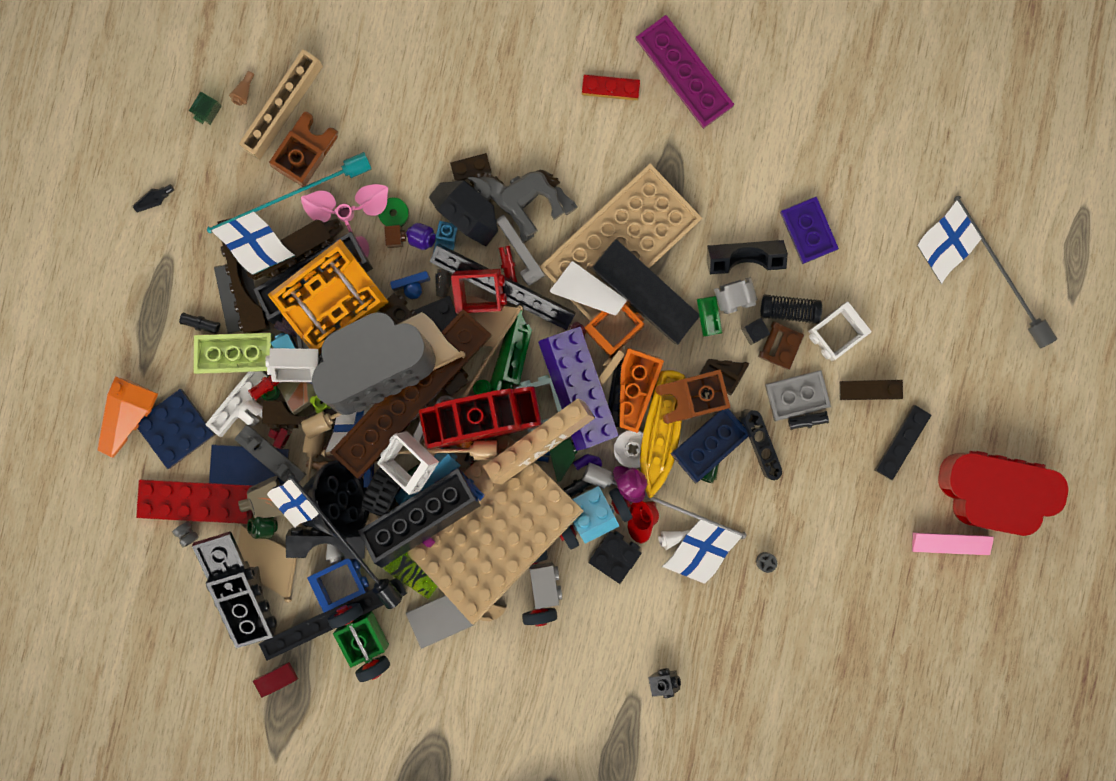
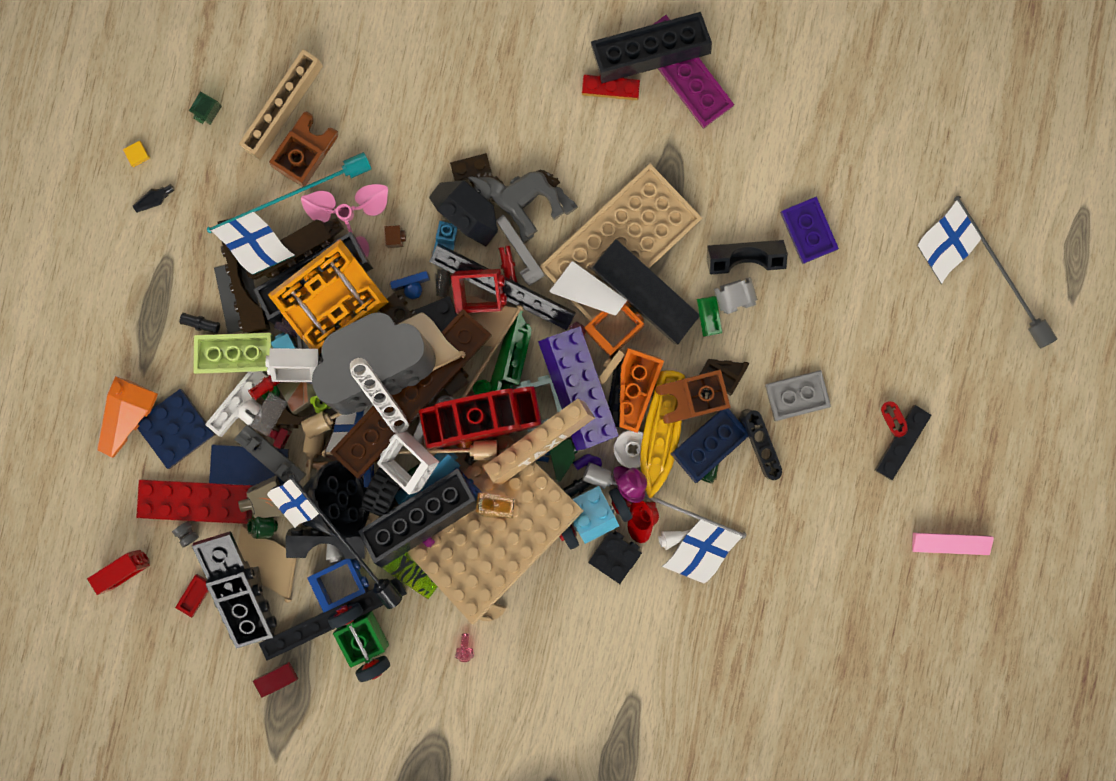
medium nougat cone [229,71,254,106] -> none
green piece [378,197,409,227] -> none
dark purple head [406,223,436,250] -> none
light grey tile [406,595,474,649] -> none
light grey brick [522,550,562,627] -> none
black brick [648,668,681,698] -> none
black brick [741,318,770,345] -> none
dark grey wheel [756,552,778,573] -> none
reddish brown plate [758,321,804,370] -> none
black piece [760,294,822,324] -> none
black pin [788,411,829,430] -> none
white window [808,302,872,361] -> none
dark brown slope [839,380,903,400] -> none
red brick [938,451,1069,536] -> none
none -> red window [87,550,150,595]
none -> yellow tile [123,141,150,167]
none -> red tile [175,574,209,618]
none -> clear tile [250,393,288,436]
none -> white beam [350,358,408,433]
none -> clear pink plate [455,633,474,662]
none -> clear yellow slope [476,493,515,518]
none -> black arch [591,12,712,84]
none -> red beam [881,401,908,437]

